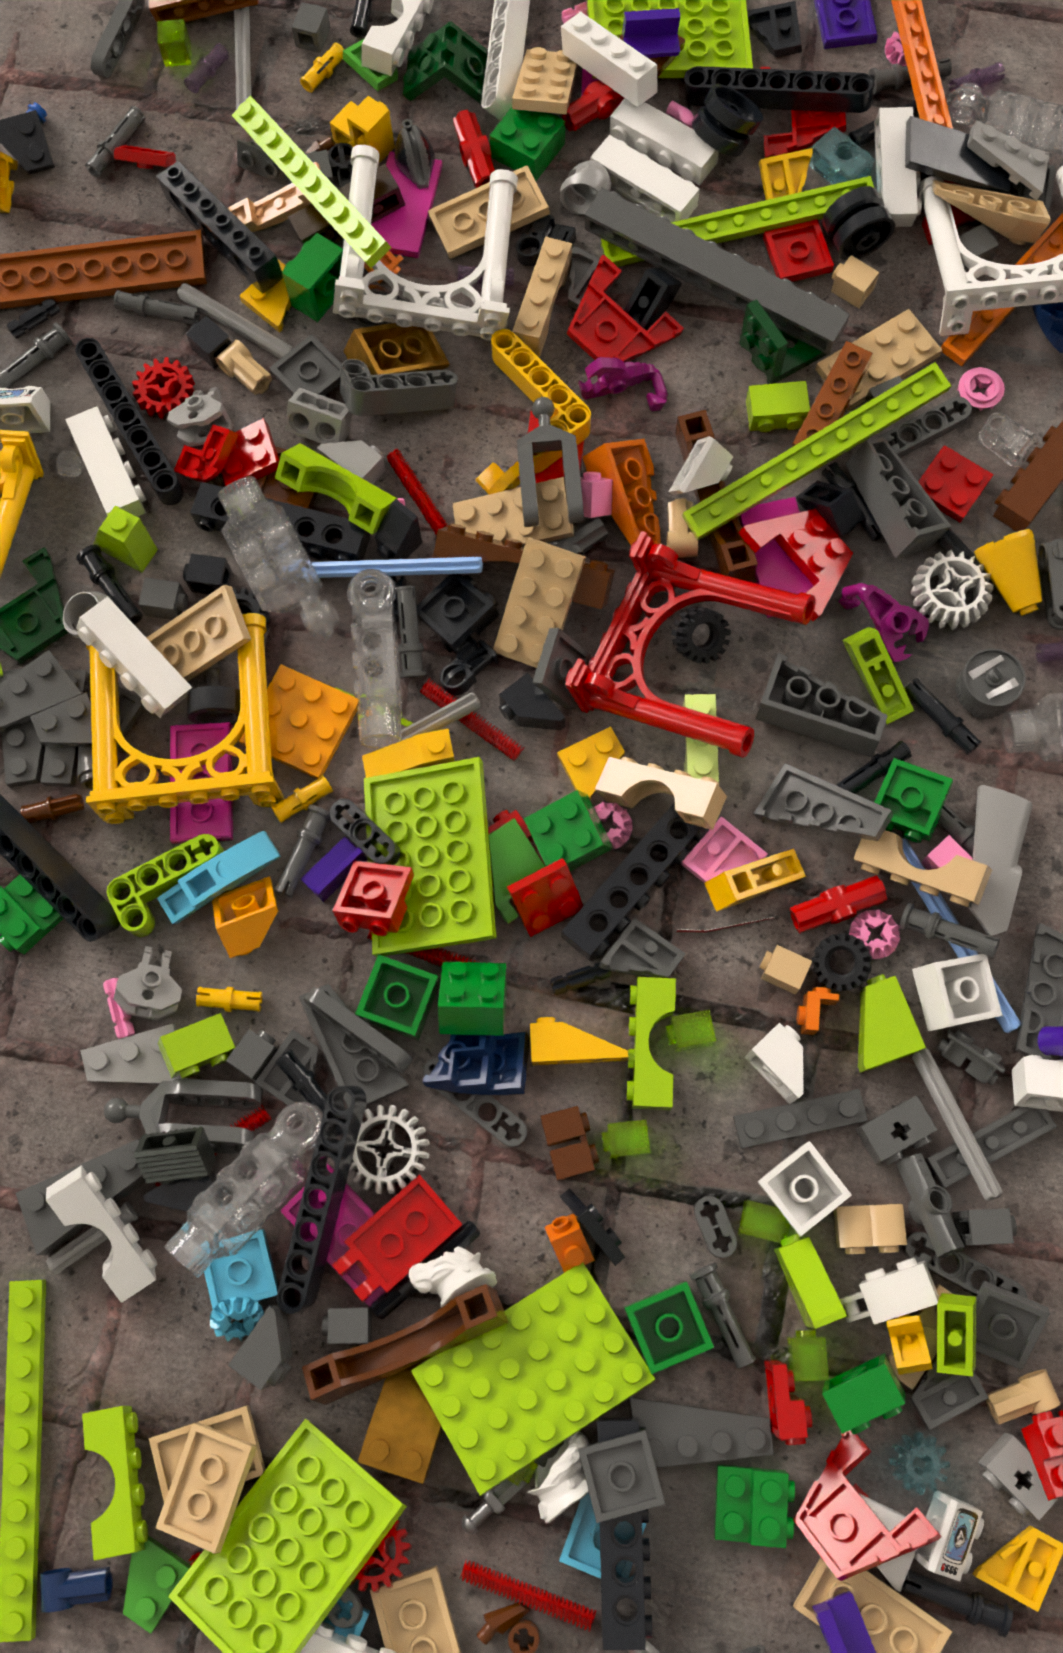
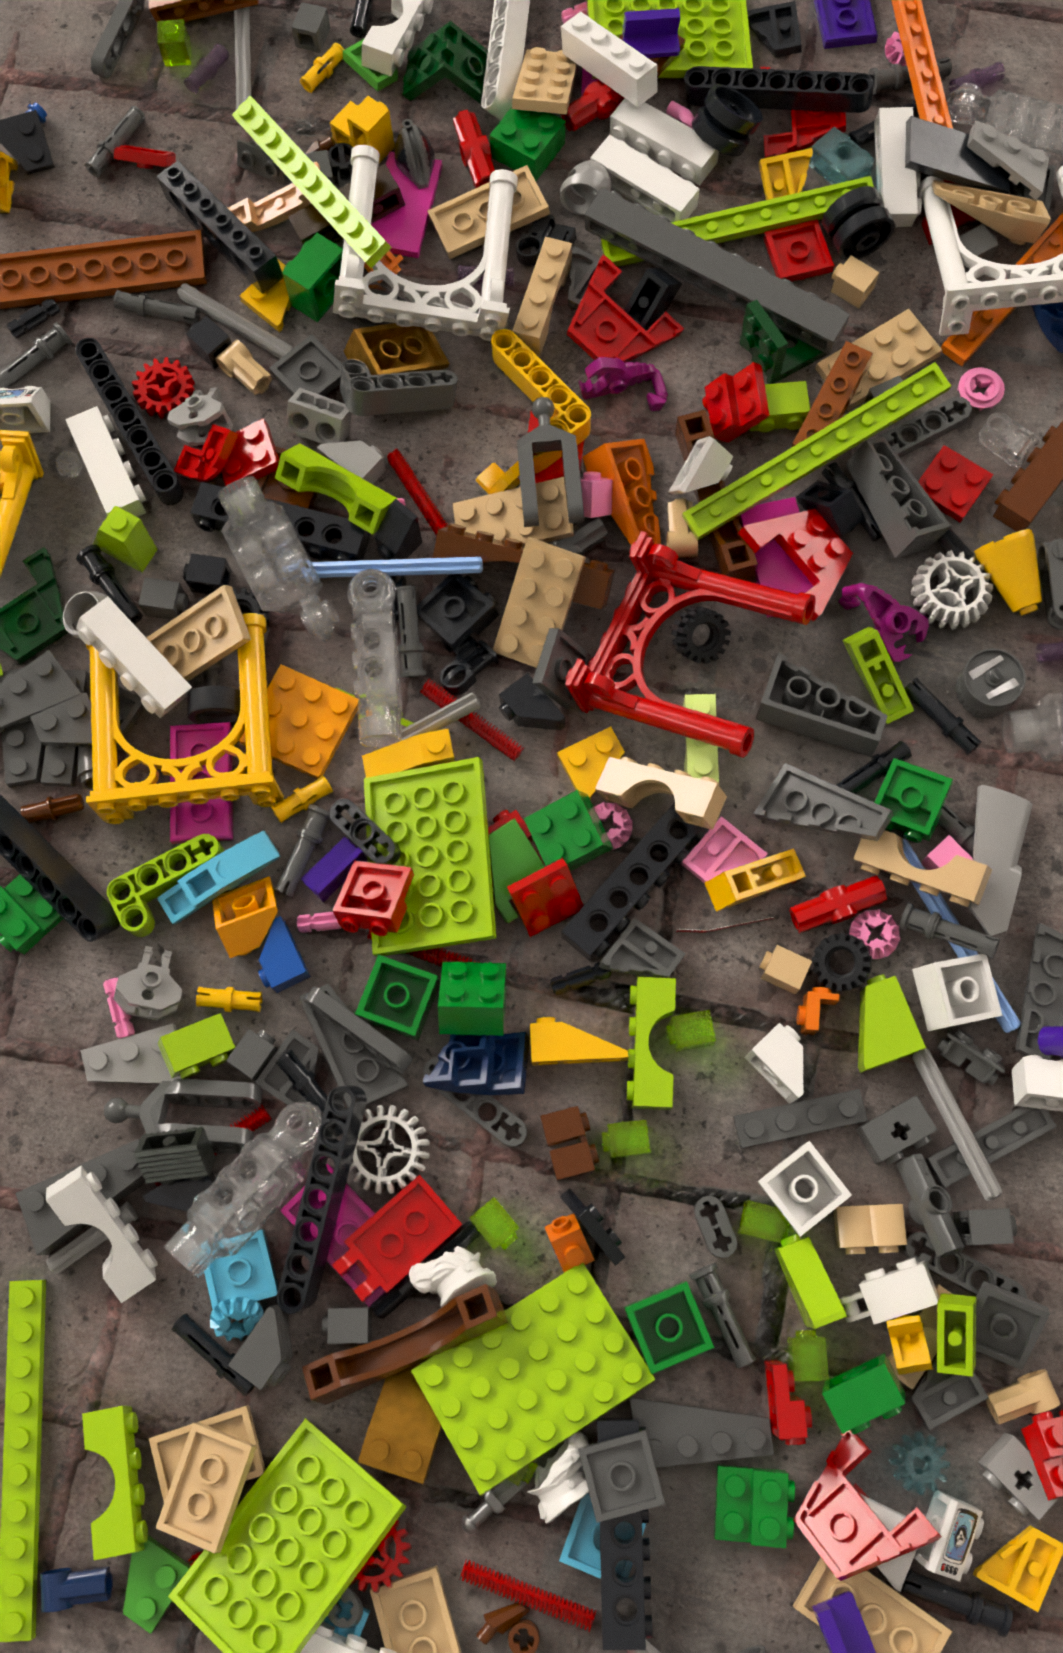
none -> black pin [171,1313,255,1397]
none -> blue slope [258,916,311,993]
none -> bright pink axle [297,912,341,933]
none -> clear neon green brick [469,1197,520,1250]
none -> red plate [702,362,770,443]

